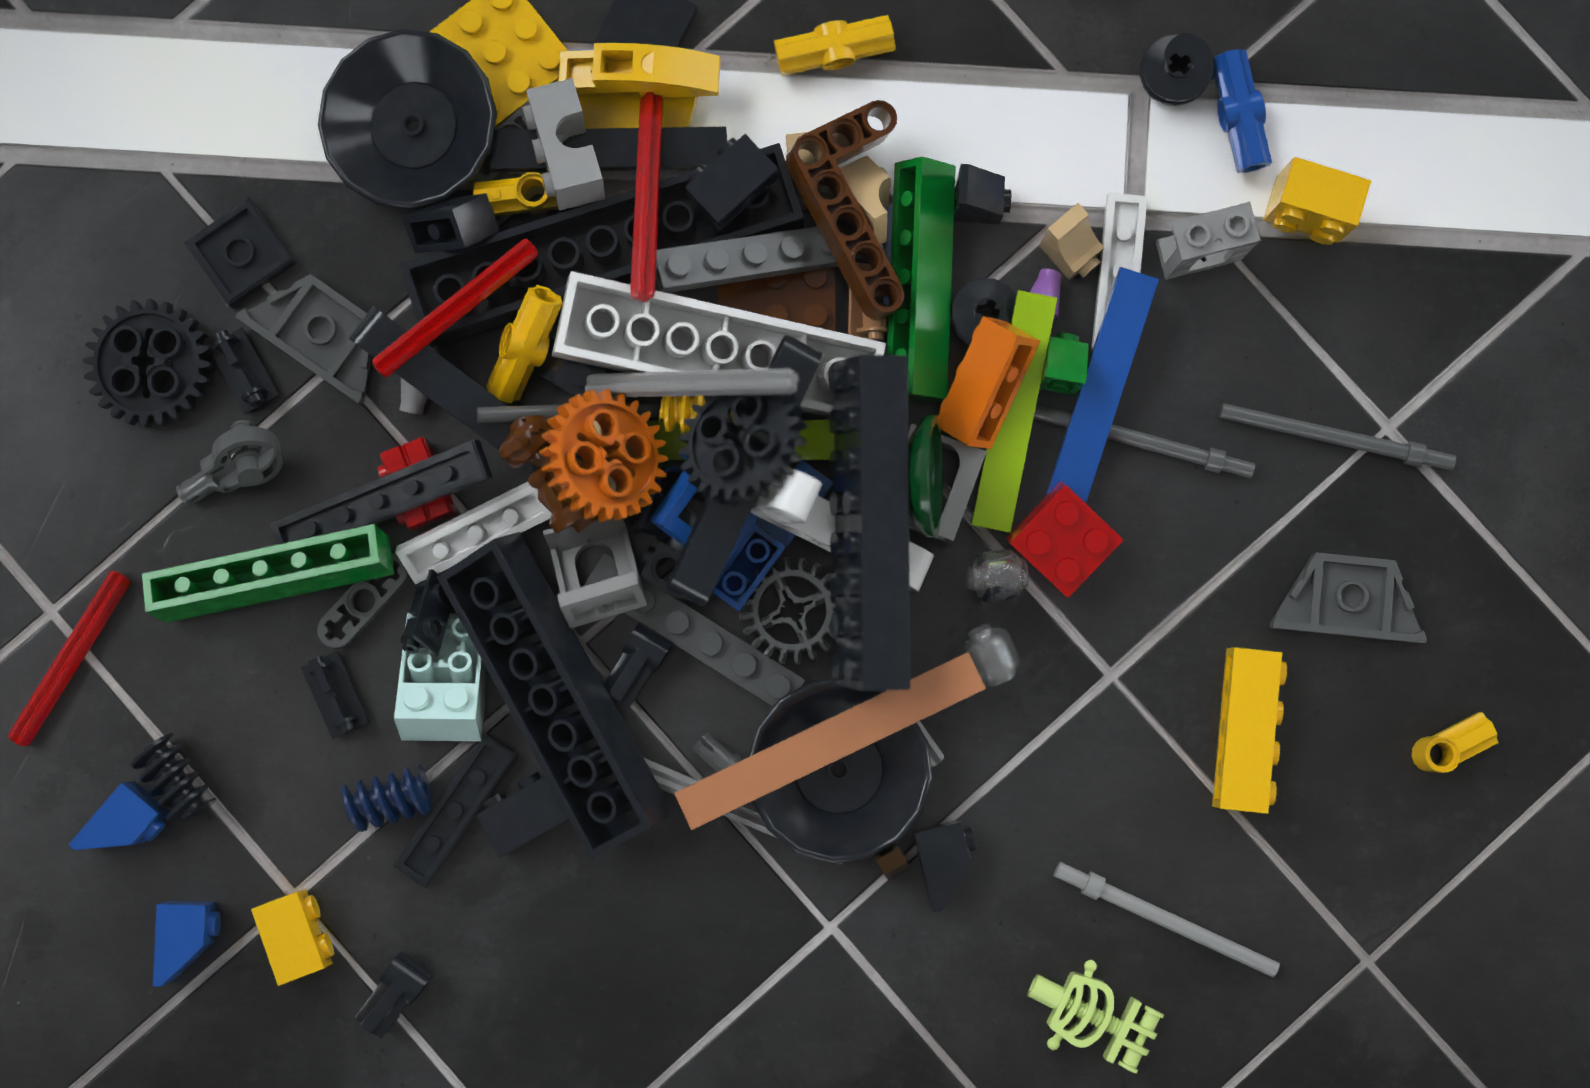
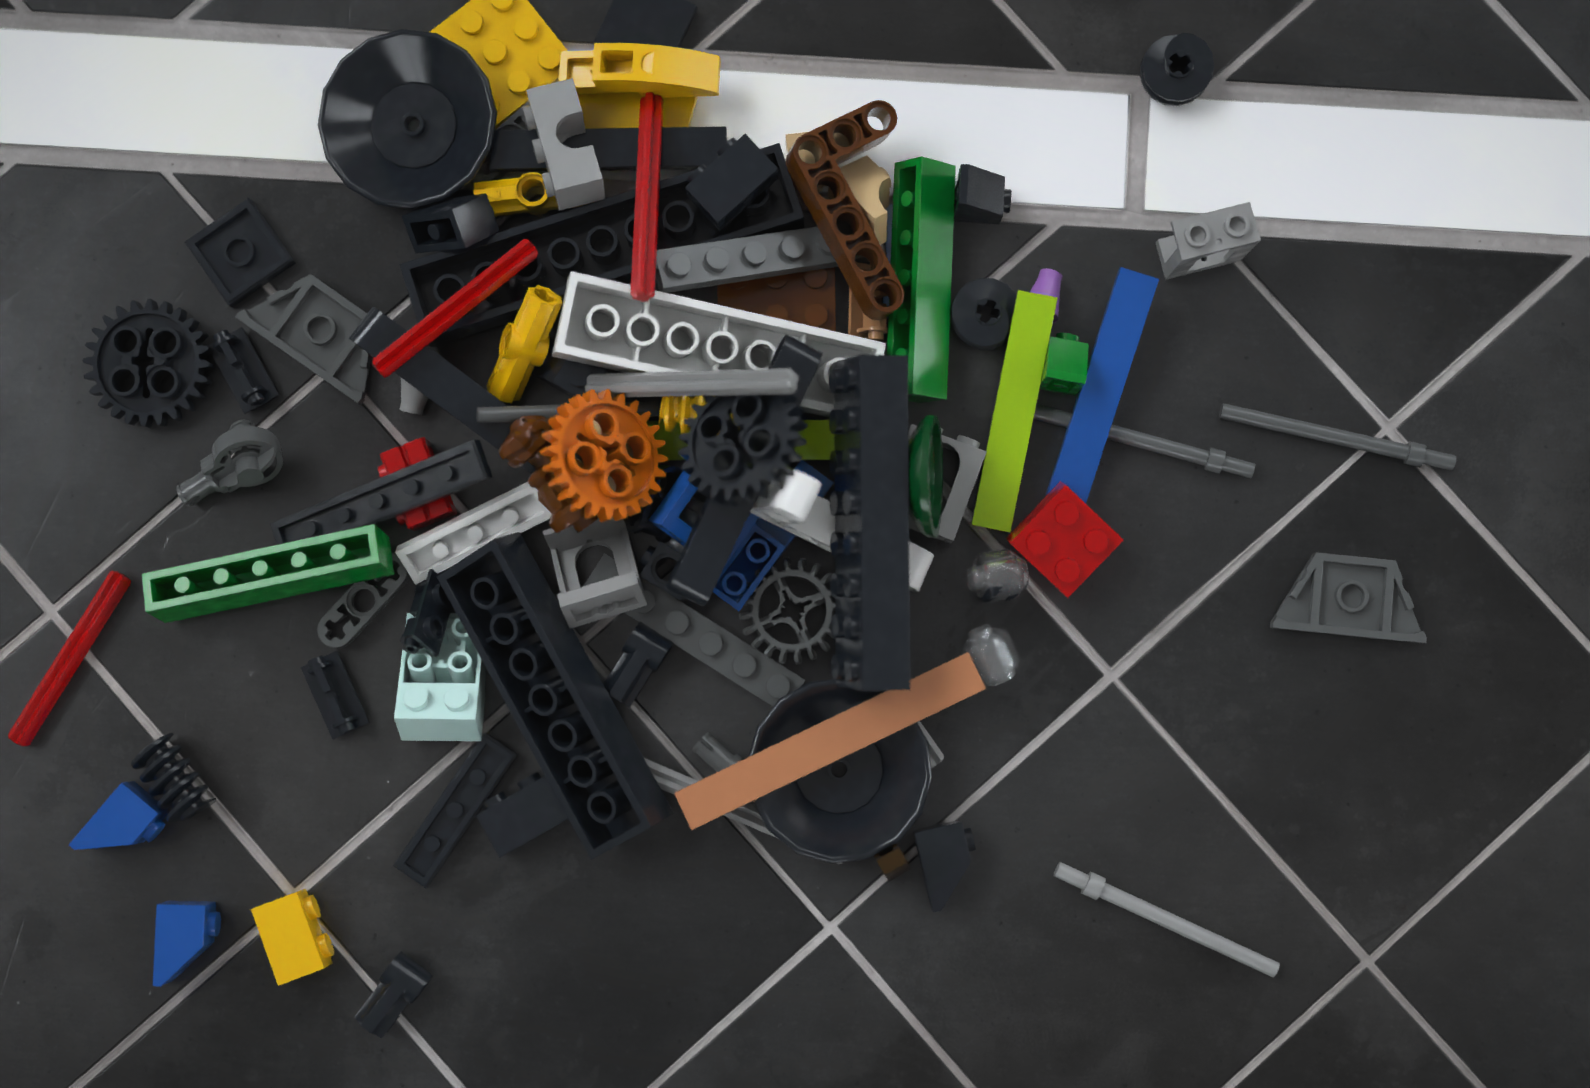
dark blue piece [341,764,432,832] -> none
yellow piece [774,15,896,76] -> none
orange brick [938,316,1040,449] -> none
yellowish green torso [1027,960,1164,1074] -> none
tan arch [1039,203,1104,281] -> none
white plate [1091,192,1148,350] -> none
yellow brick [1212,647,1287,814] -> none
blue piece [1213,49,1272,173] -> none
yellow brick [1263,156,1372,245] -> none
yellow piece [1412,712,1498,773] -> none

